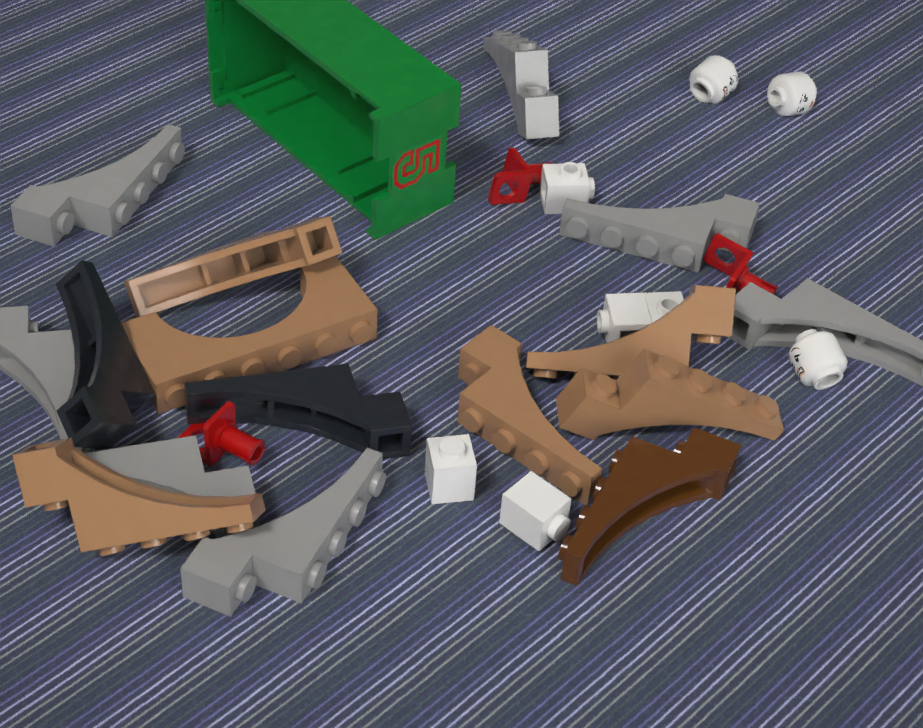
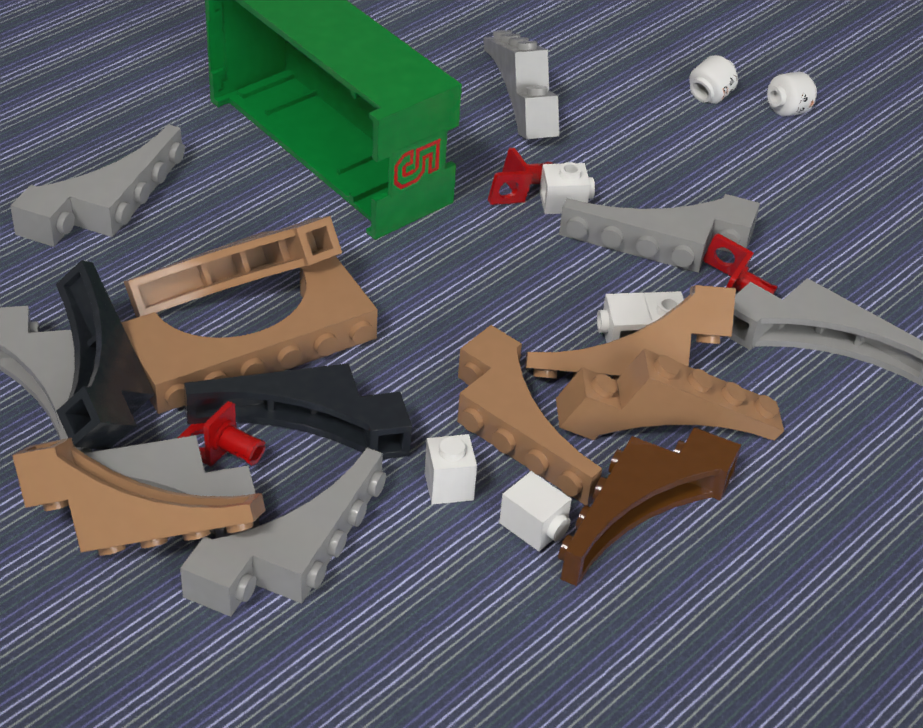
white head [789,329,848,390] -> none

